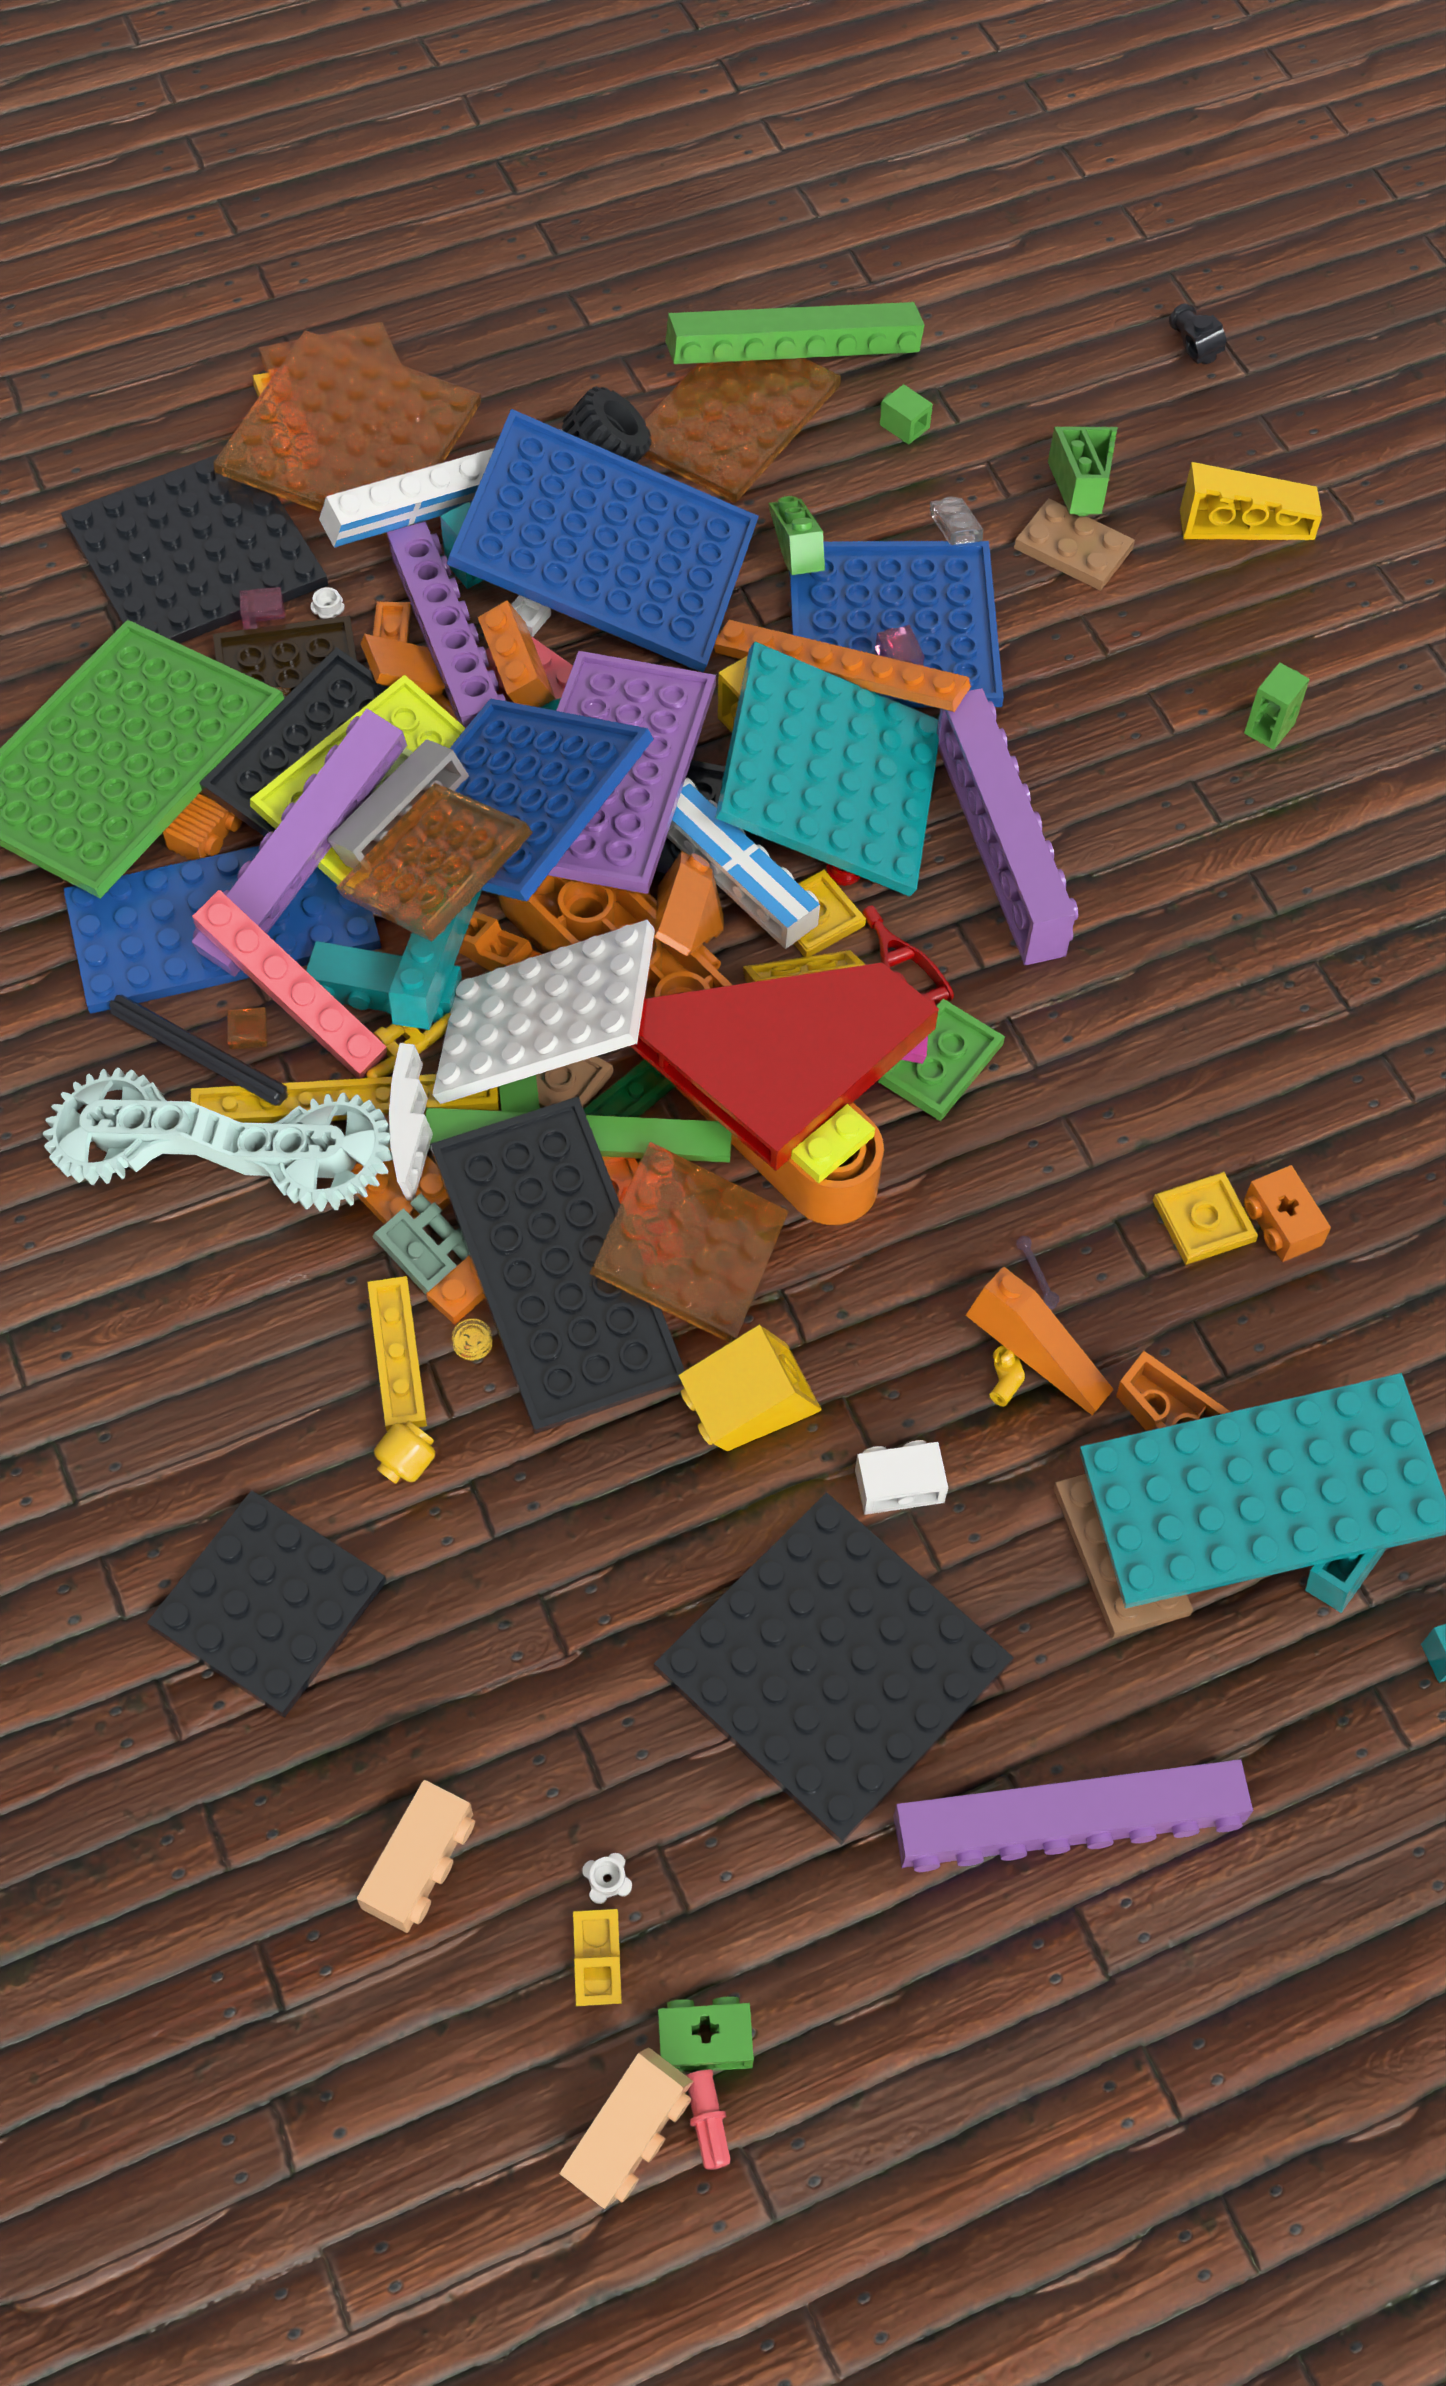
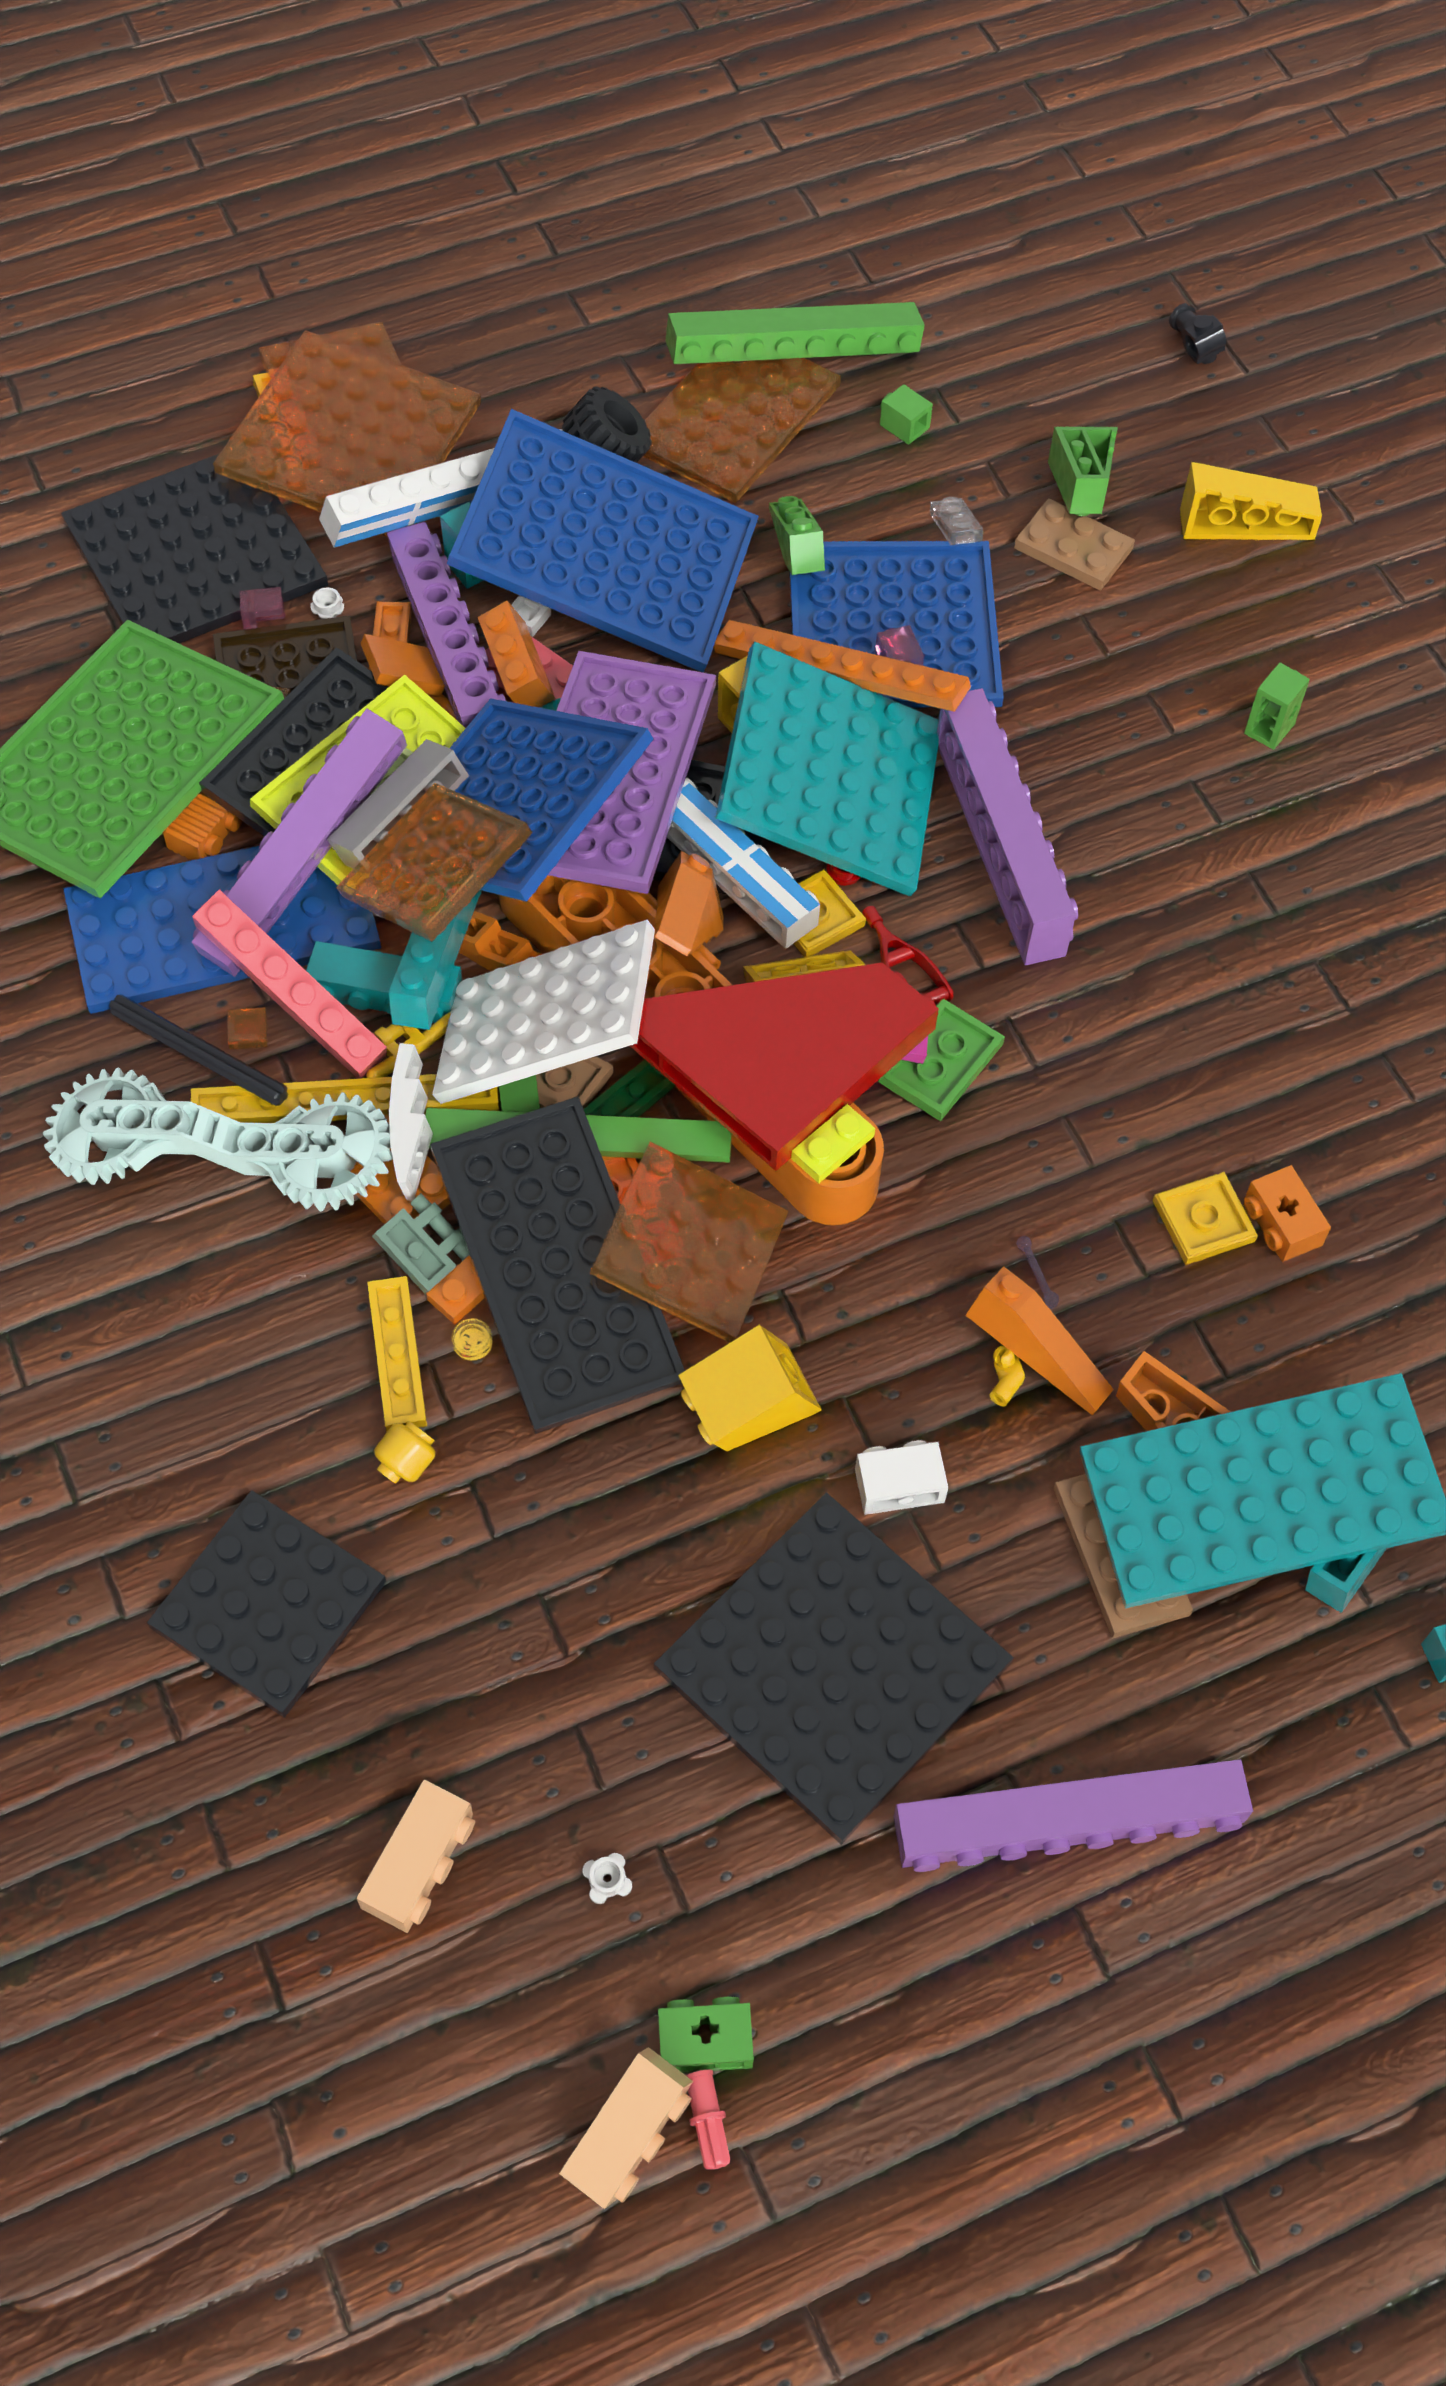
yellow slope [573,1909,622,2006] -> none

